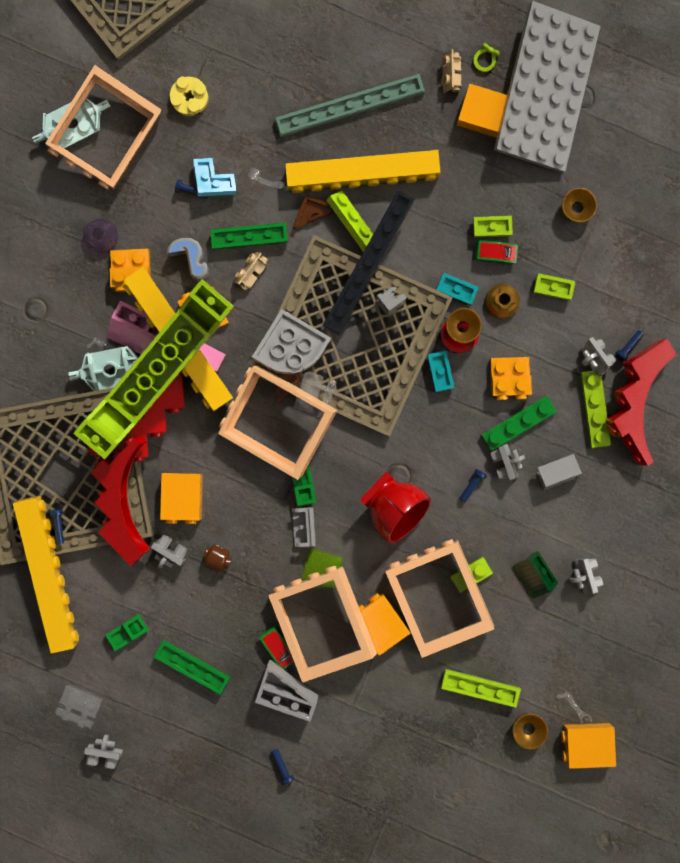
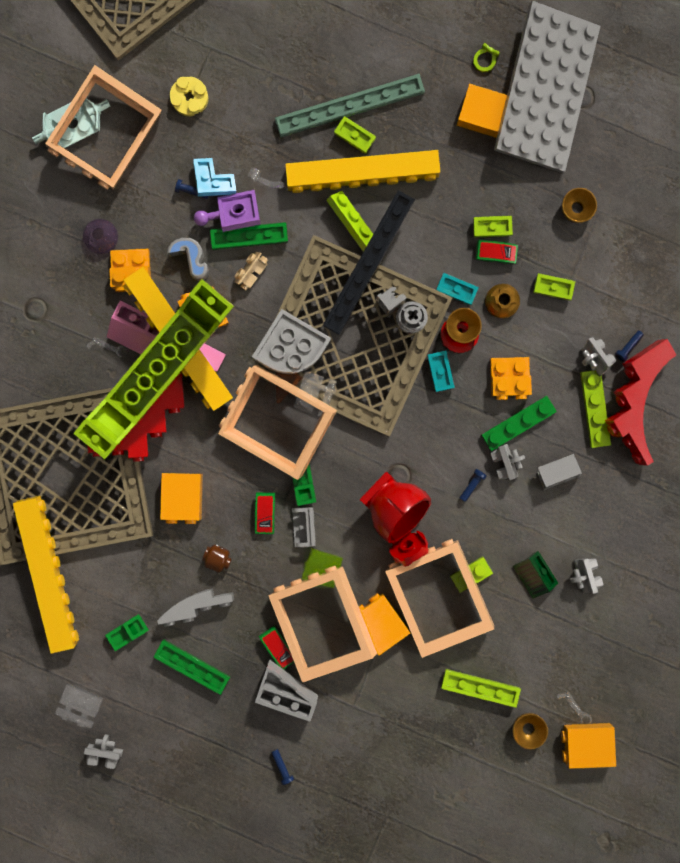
dark blue piece [49,509,64,545] -> none
light aqua plate [69,345,139,391] -> none
red arch [90,435,150,566] -> none
light grey hips [151,535,188,569] -> none
reddish brown tile [293,195,334,230] -> none
tan hinge [441,49,462,93] -> none
none -> light grey slope [157,588,234,627]
none -> medium lavender plate [194,190,261,232]
none -> slope [255,492,275,534]
none -> lime plate [334,116,376,154]
none -> red plate [389,531,429,567]
none -> light grey piece [396,301,428,334]

